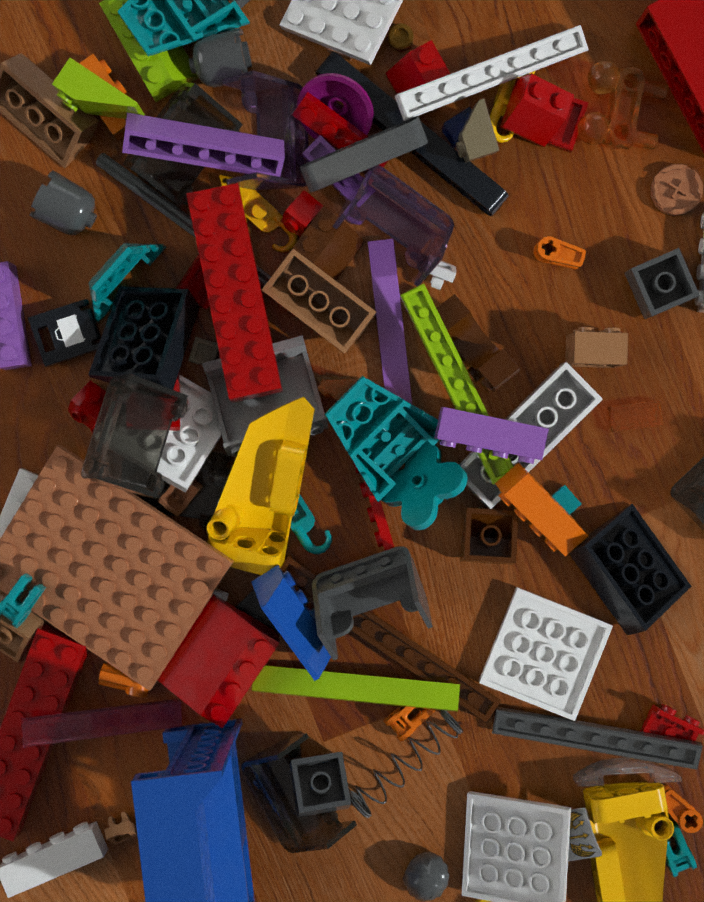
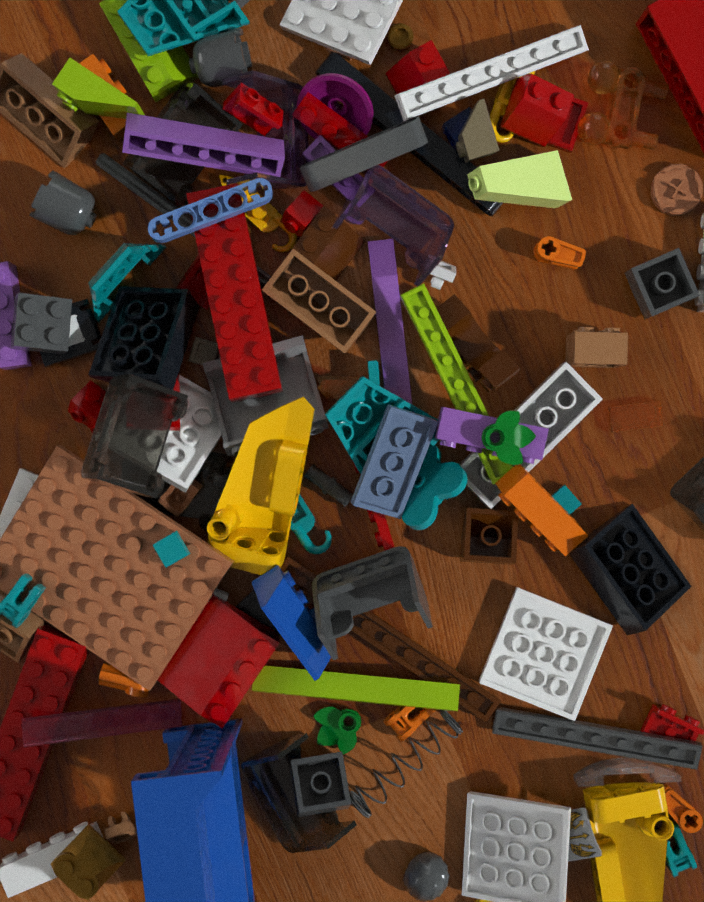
none -> dark grey brick [11,293,72,355]
none -> pearl gold slope [50,824,126,900]
none -> medium blue beam [148,178,273,243]
none -> teal tile [153,531,191,568]
none -> red bracket [222,83,284,136]
none -> dark grey pin [304,464,354,507]
none -> green plate [314,706,361,754]
none -> sand blue plate [351,404,438,519]
none -> teal tile [367,361,380,386]
none -> yellowish green slope [467,150,572,208]
none -> green plate [481,411,536,465]

